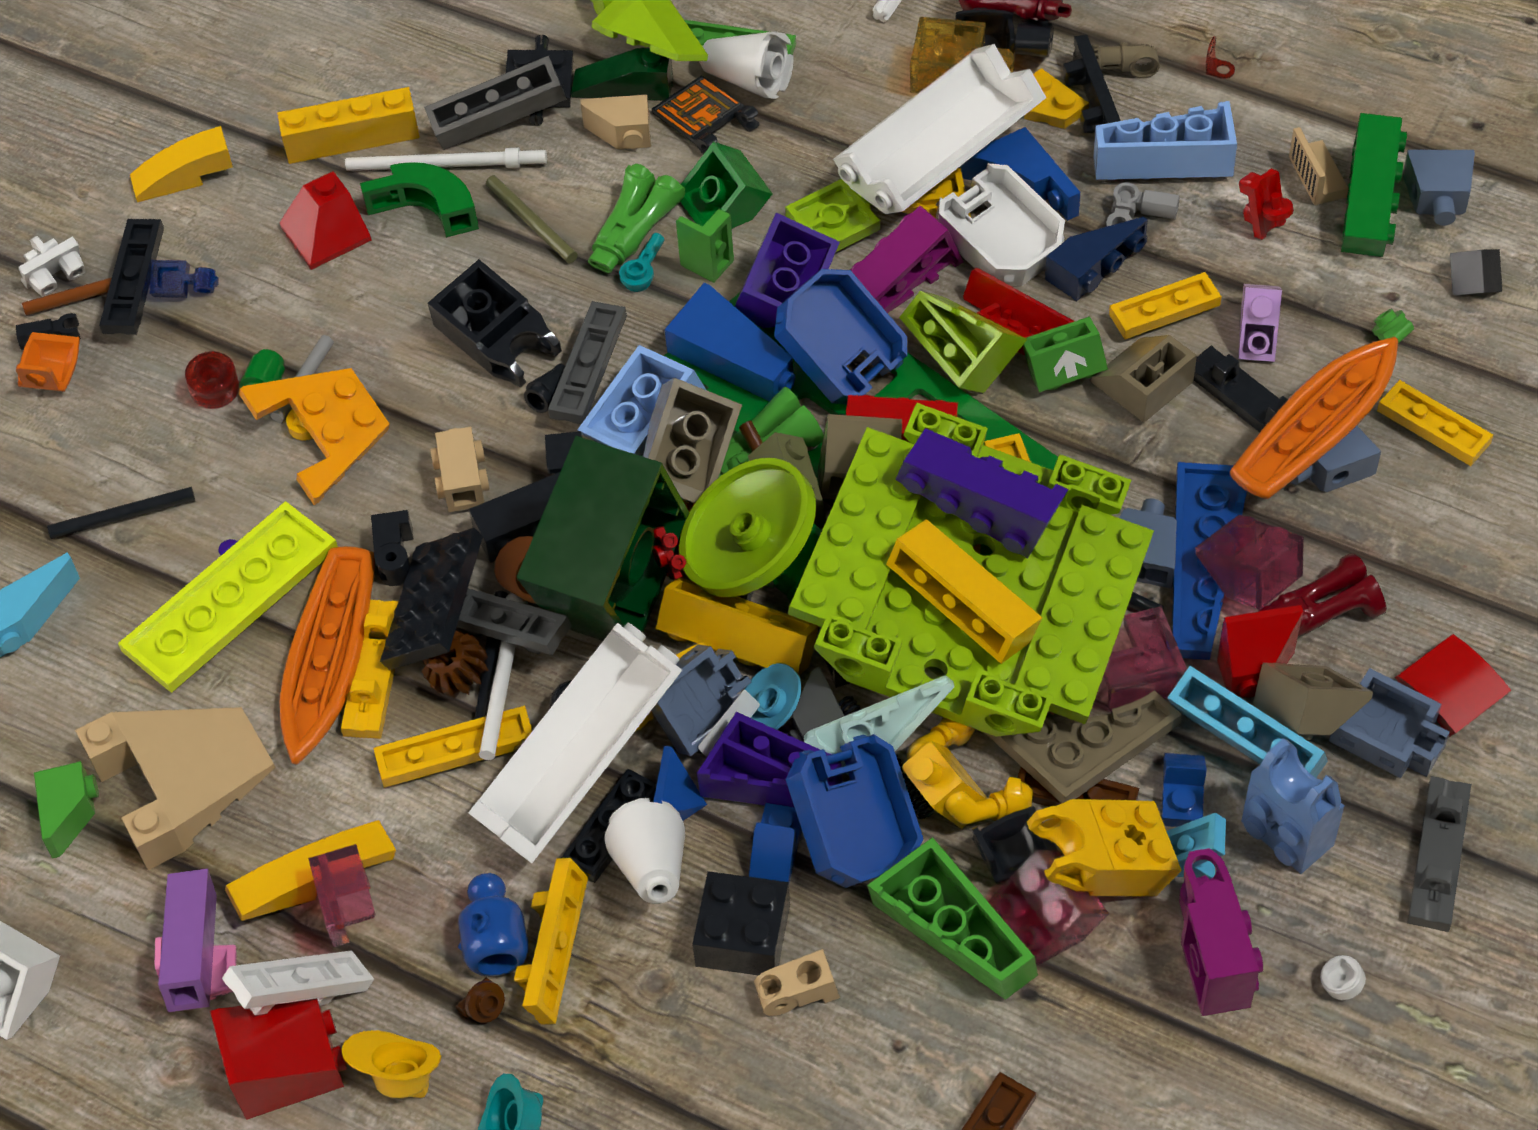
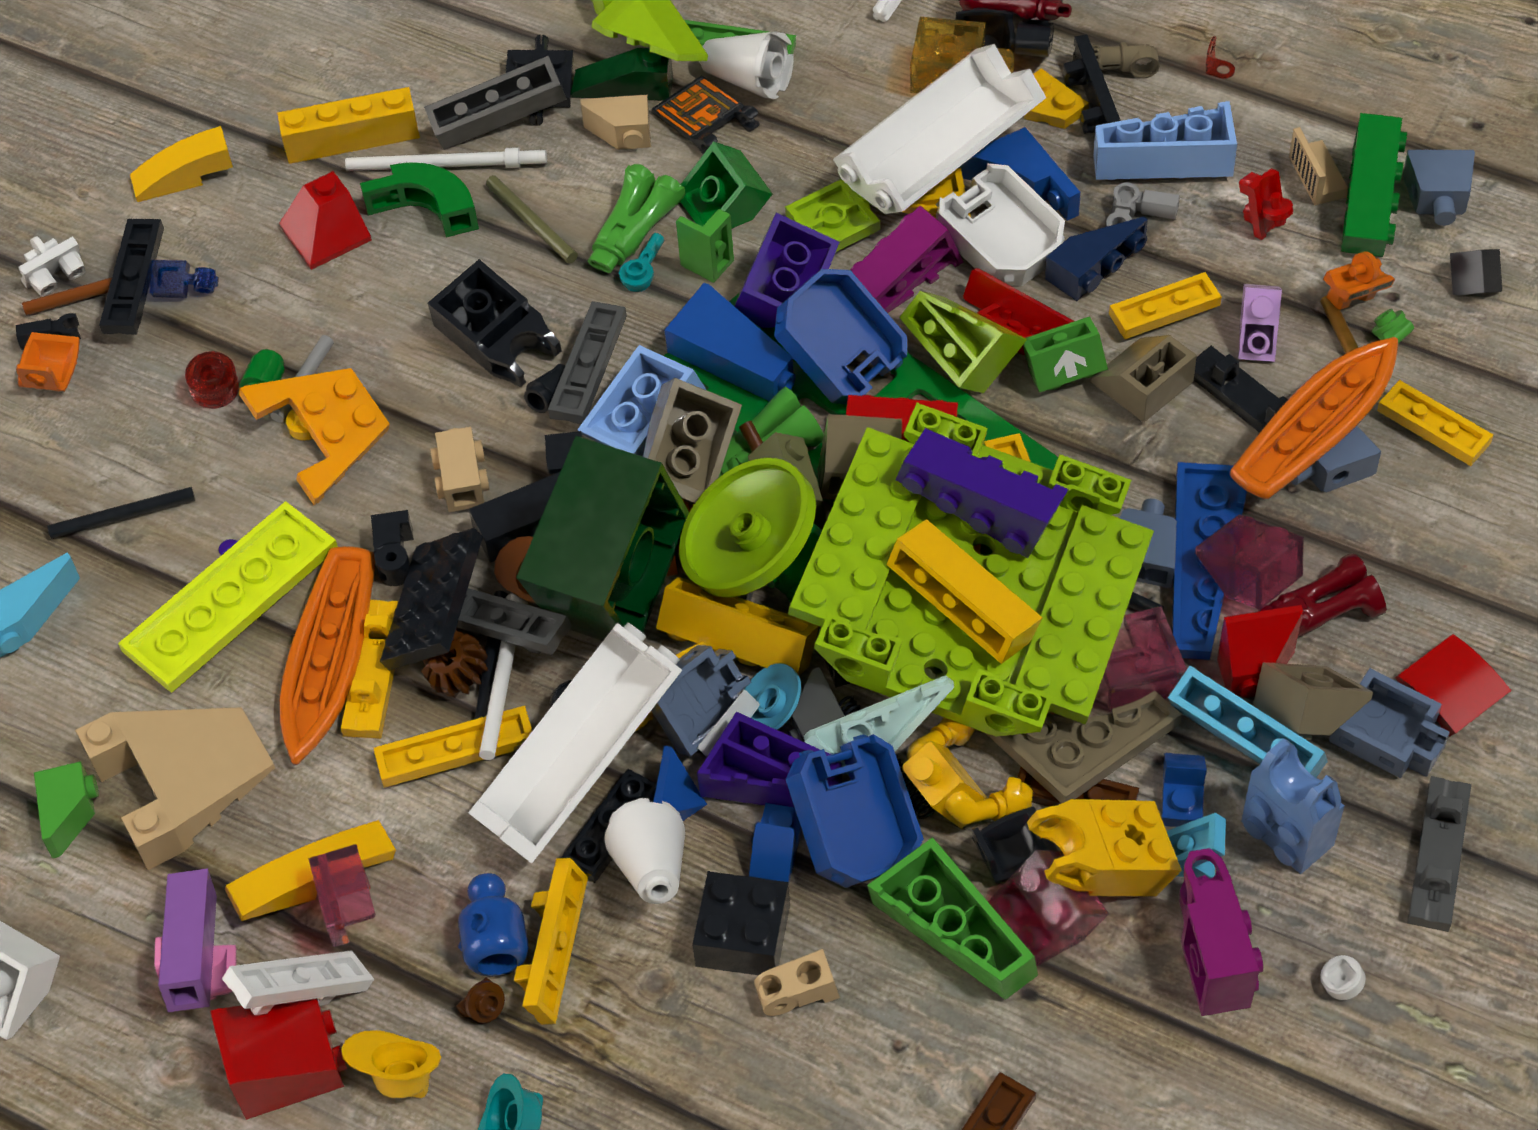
red piece [652,526,686,579] -> none
none -> pearl gold bar [1320,296,1359,354]
none -> orange hips [1323,251,1395,310]

